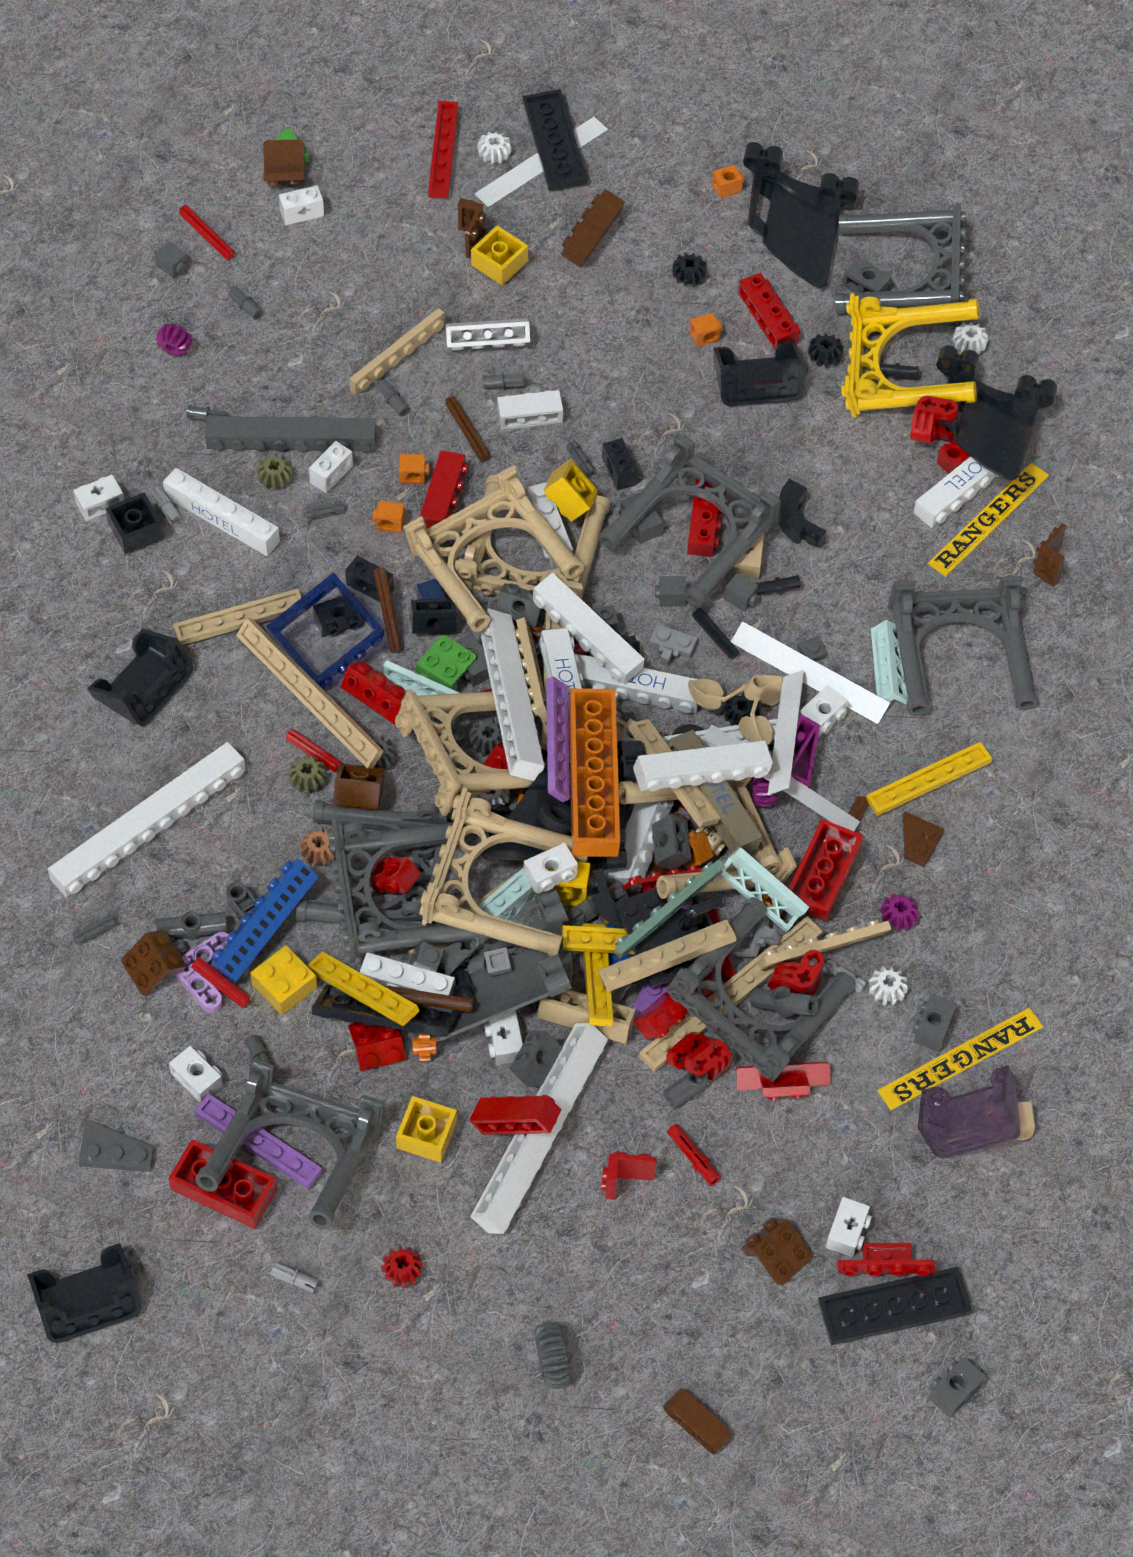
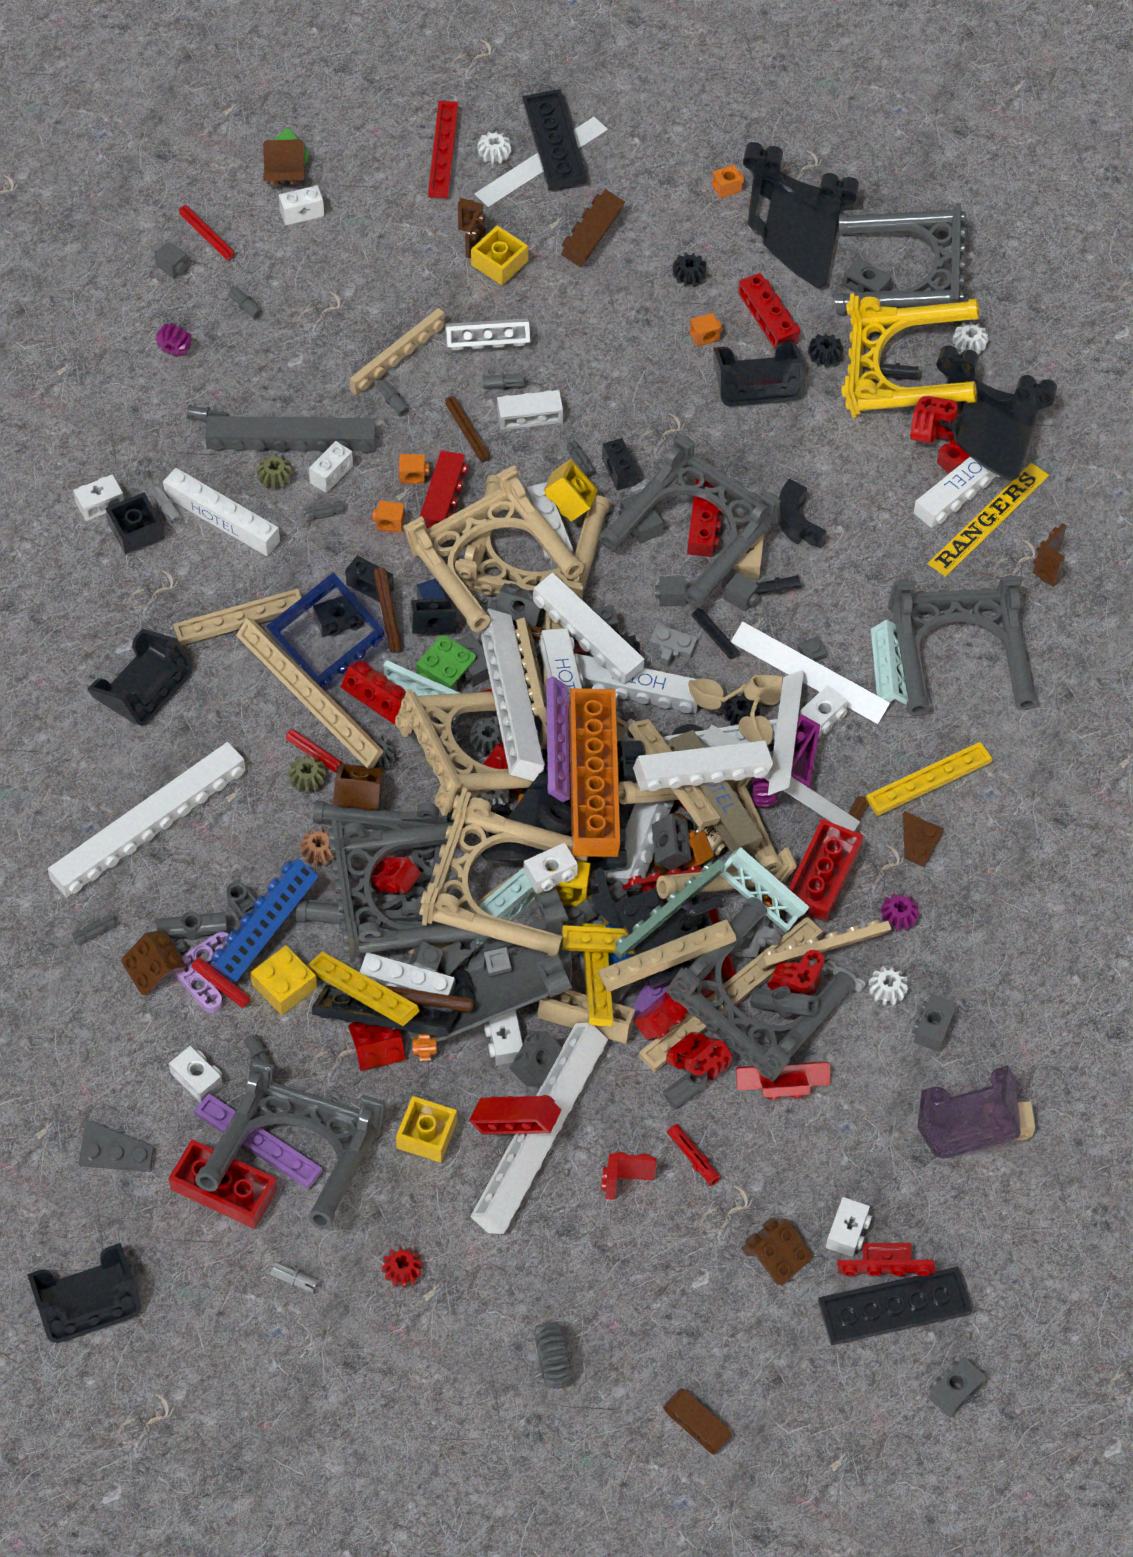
yellow sticker [877,1008,1043,1110] -> none

